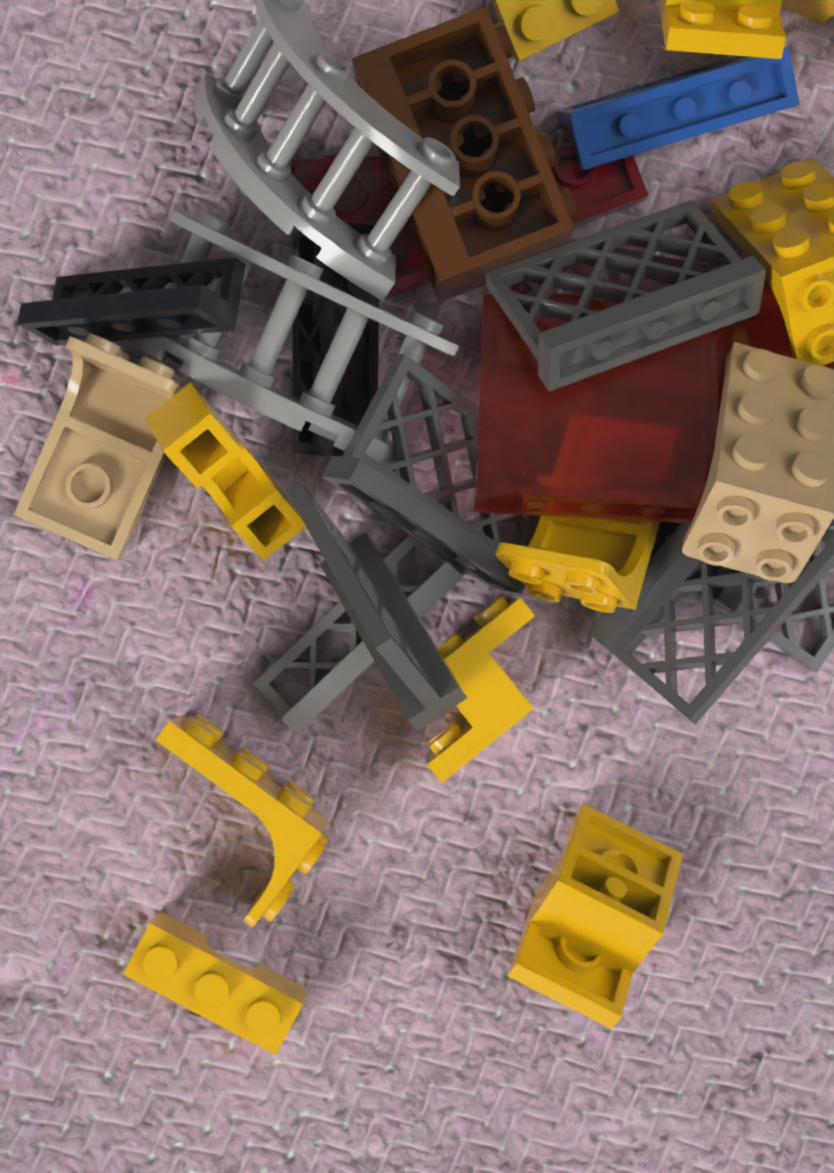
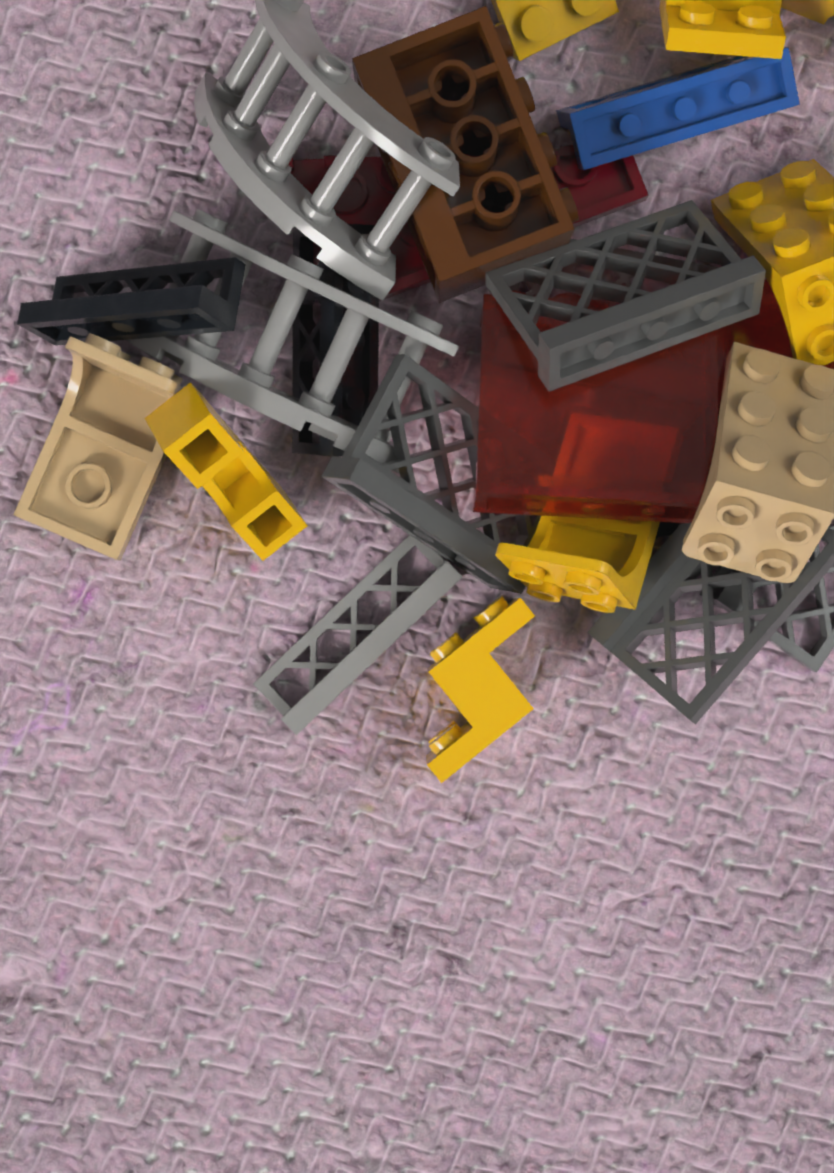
yellow arch [123,911,307,1055] -> none
yellow bracket [155,713,329,928] -> none
dark grey fence [285,480,467,731] -> none
yellow bracket [508,803,683,1029] -> none

